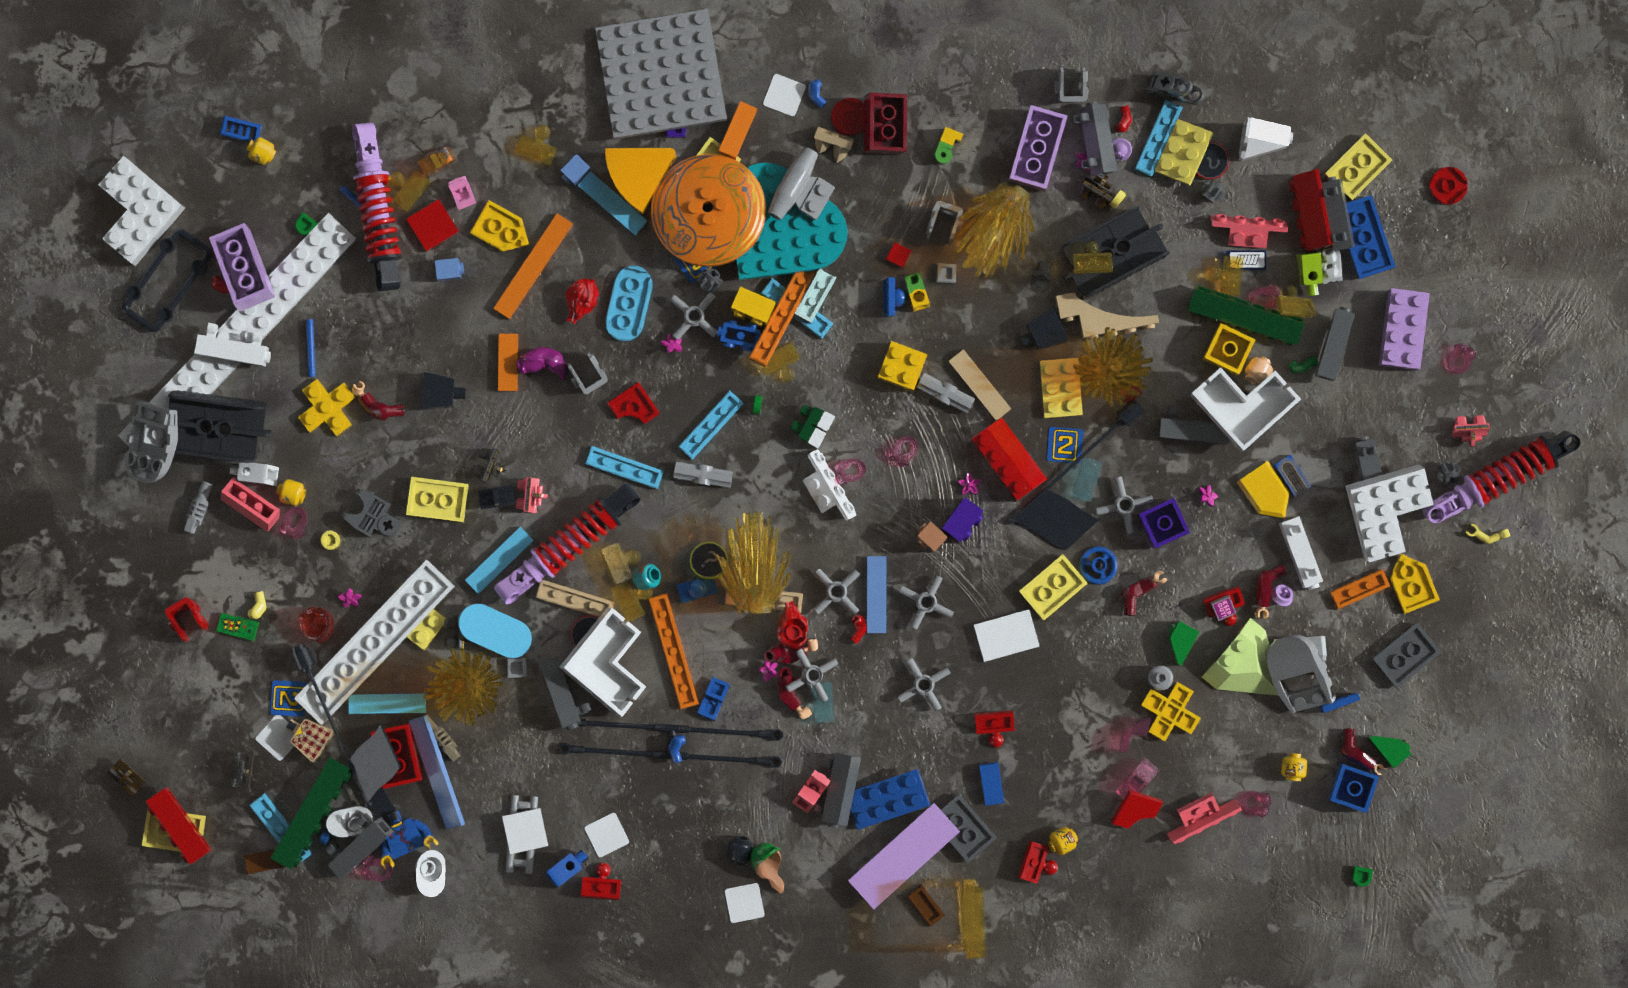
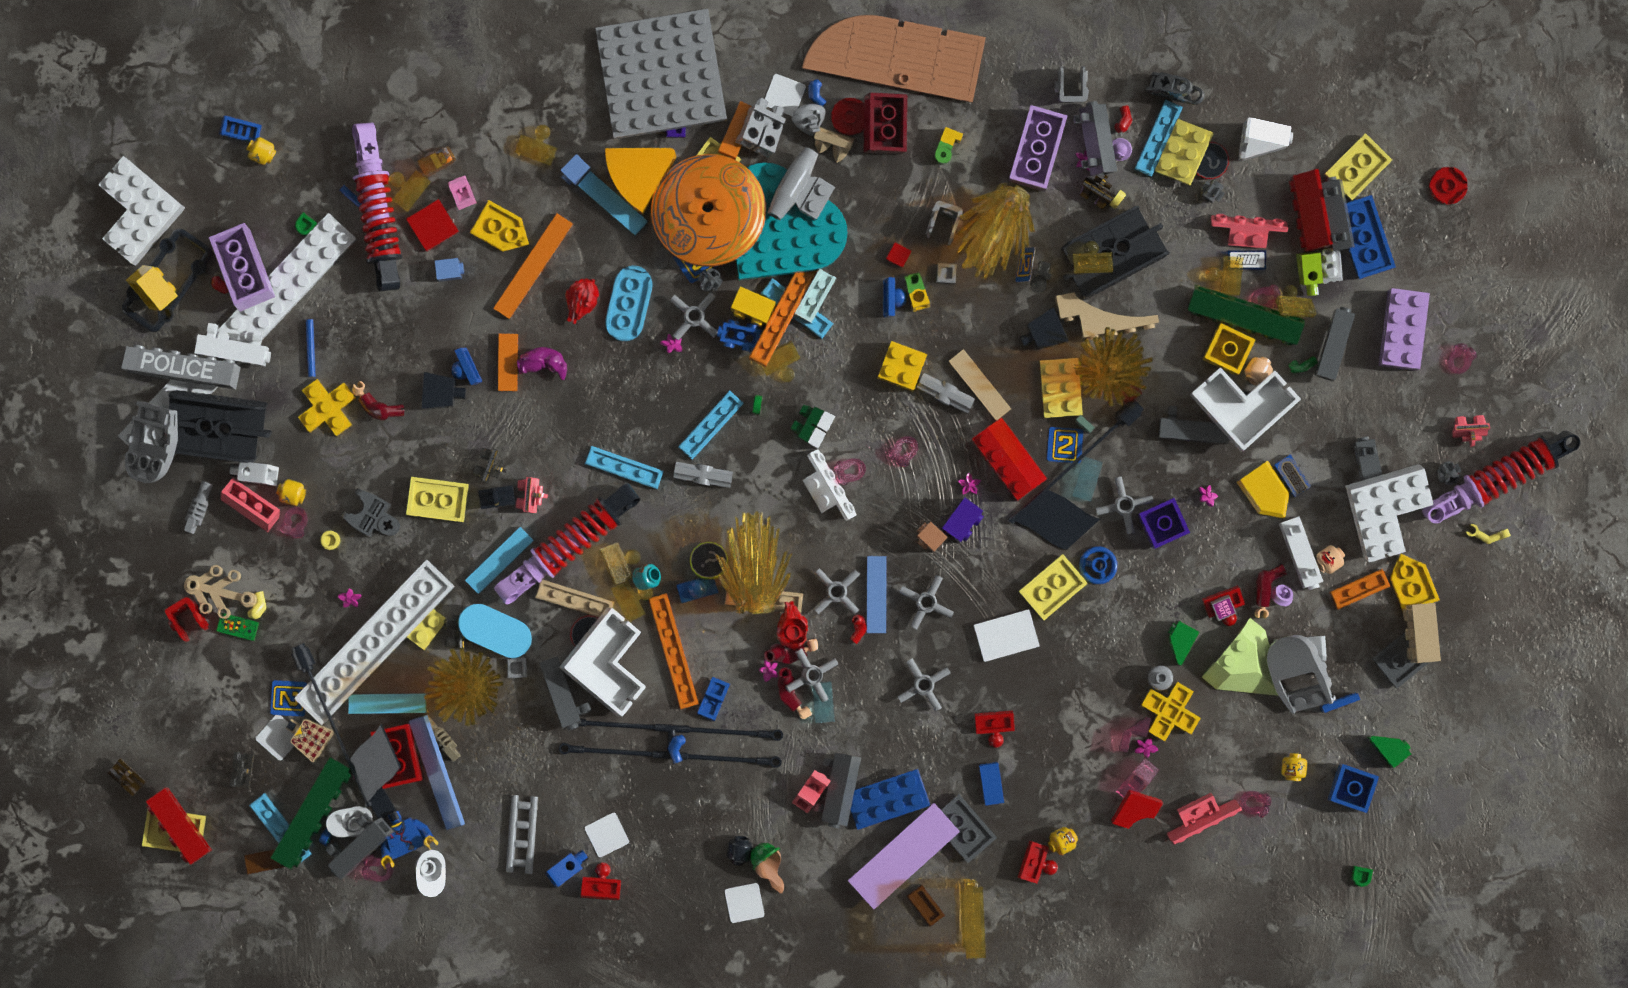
clear red hair [297,606,334,644] -> none
white tile [502,808,548,854] -> none
light grey piece [567,351,608,394] -> none
red tile [607,382,660,424] -> none
dark red arm [1121,571,1167,616] -> none
dark red arm [1340,728,1385,776] -> none
none -> light grey brick [121,345,241,390]
none -> yellow brick [126,265,178,311]
none -> tan plant [184,565,257,619]
none -> blue tile [451,348,482,385]
none -> light grey hips [736,98,786,158]
none -> light grey piece [792,104,825,136]
none -> nougat door [802,15,986,103]
none -> sticker [1016,247,1035,282]
none -> sand green tile [1075,415,1095,434]
none -> dark pink plant [1135,738,1158,758]
none -> light nougat head [1316,545,1345,574]
none -> tan brick [1403,603,1441,663]

